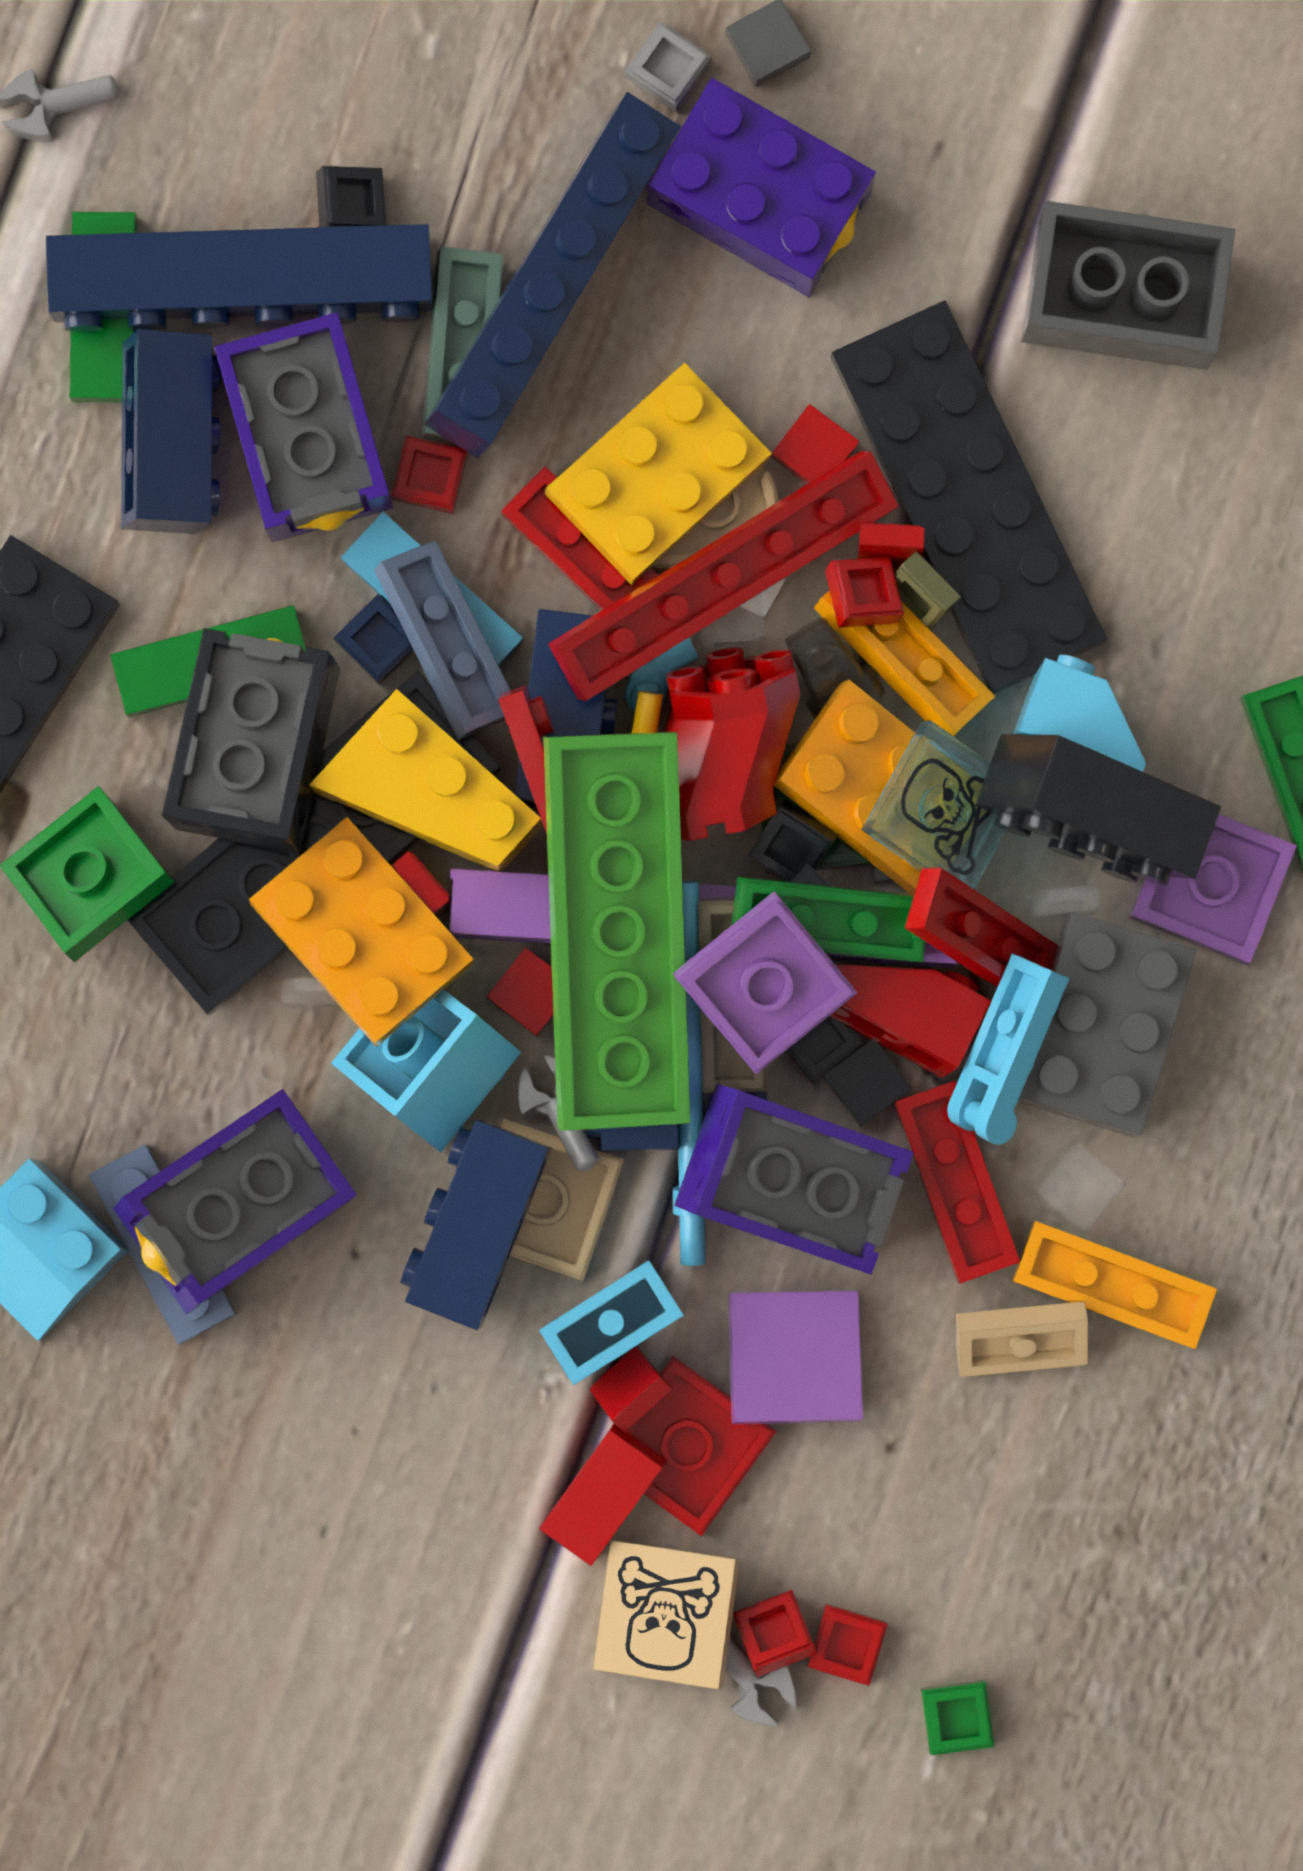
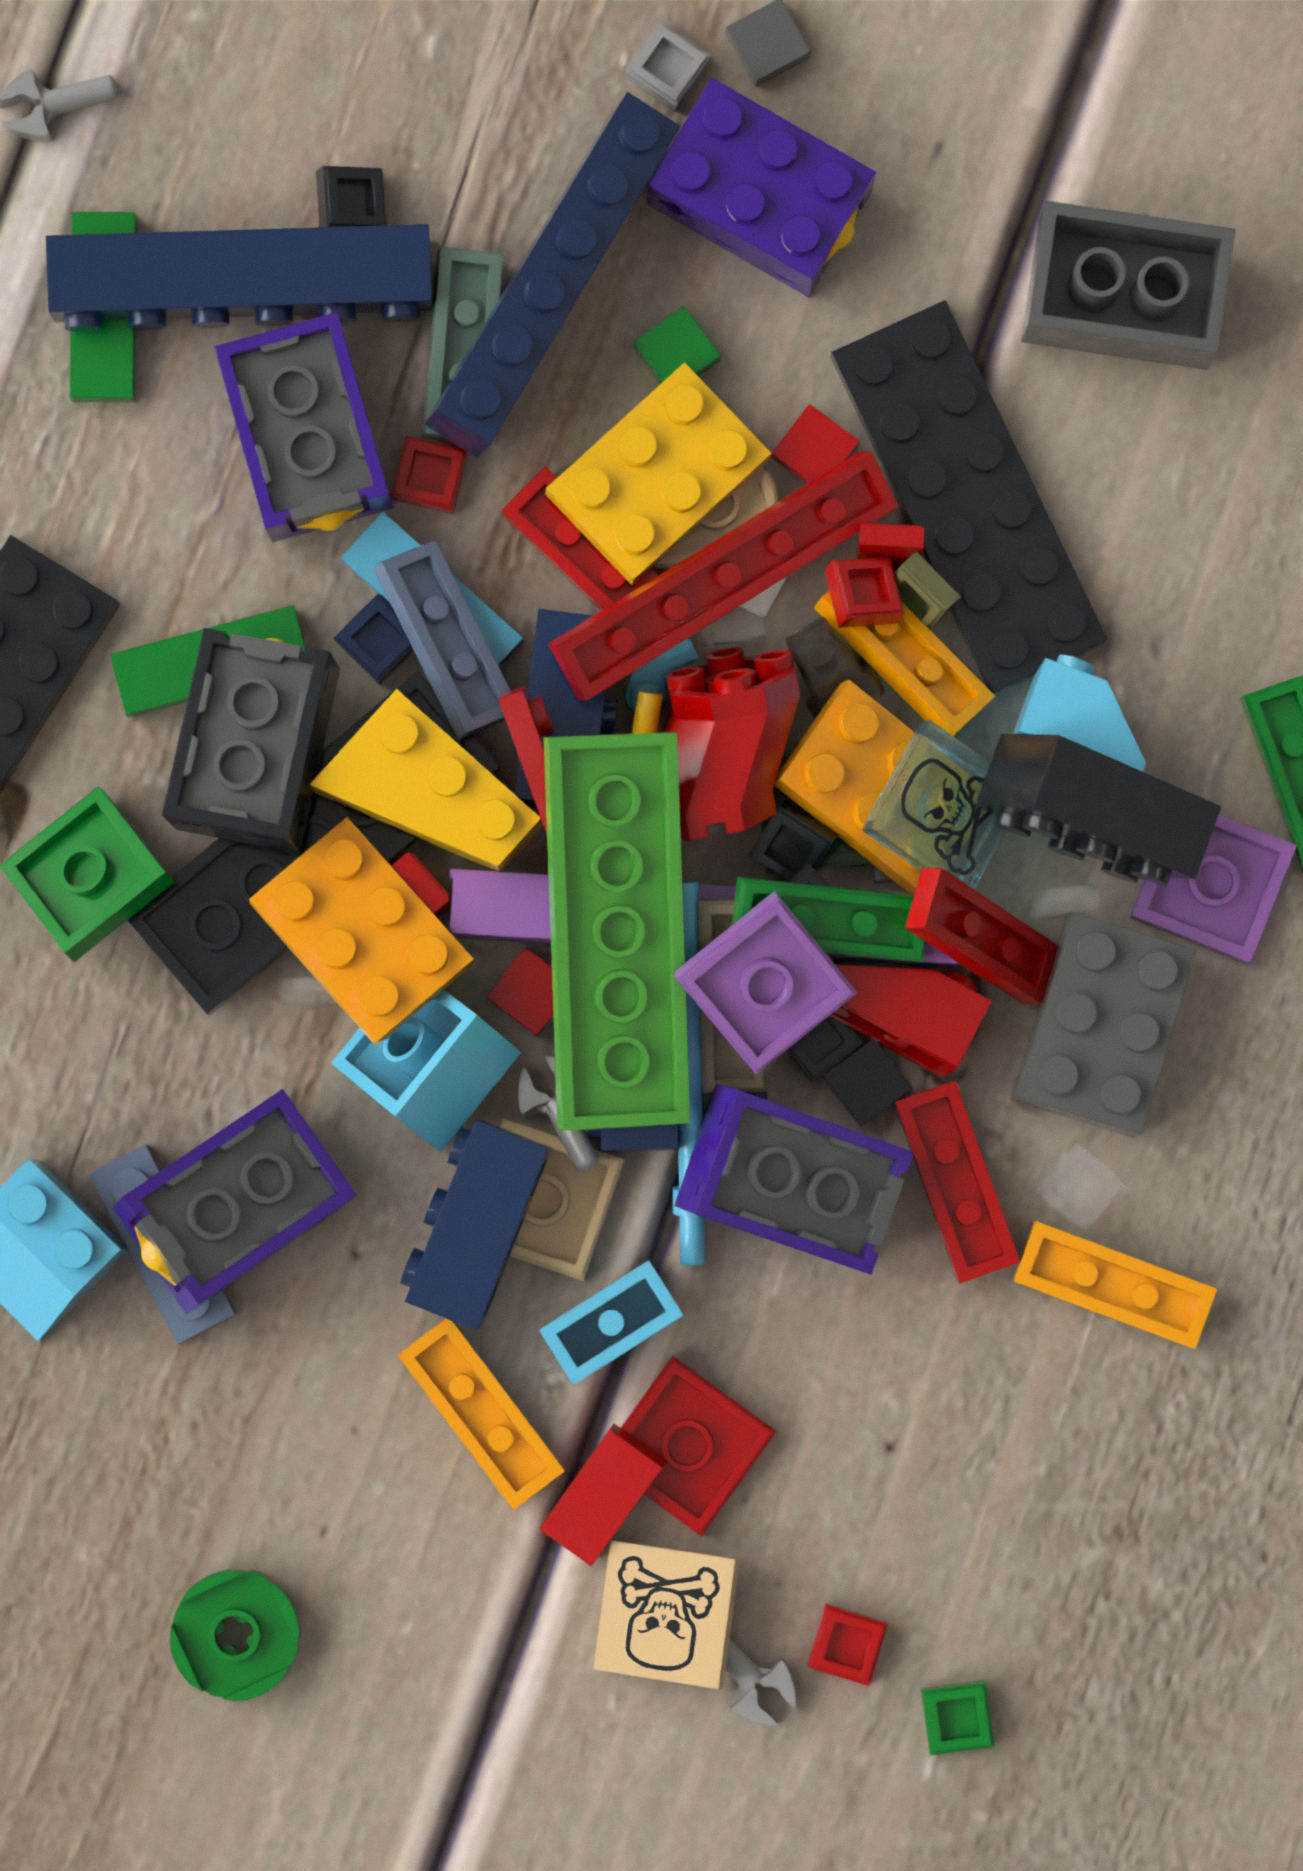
dark blue brick [121,329,221,534] -> none
red tile [589,1346,672,1433] -> none
medium lavender tile [728,1291,863,1424] -> none
red tile [733,1590,817,1677] -> none
medium azure plate [947,953,1070,1145] -> none
tan plate [956,1301,1088,1377] -> none
none -> green plate [169,1568,301,1701]
none -> light orange plate [397,1318,565,1511]
none -> green tile [633,306,721,384]

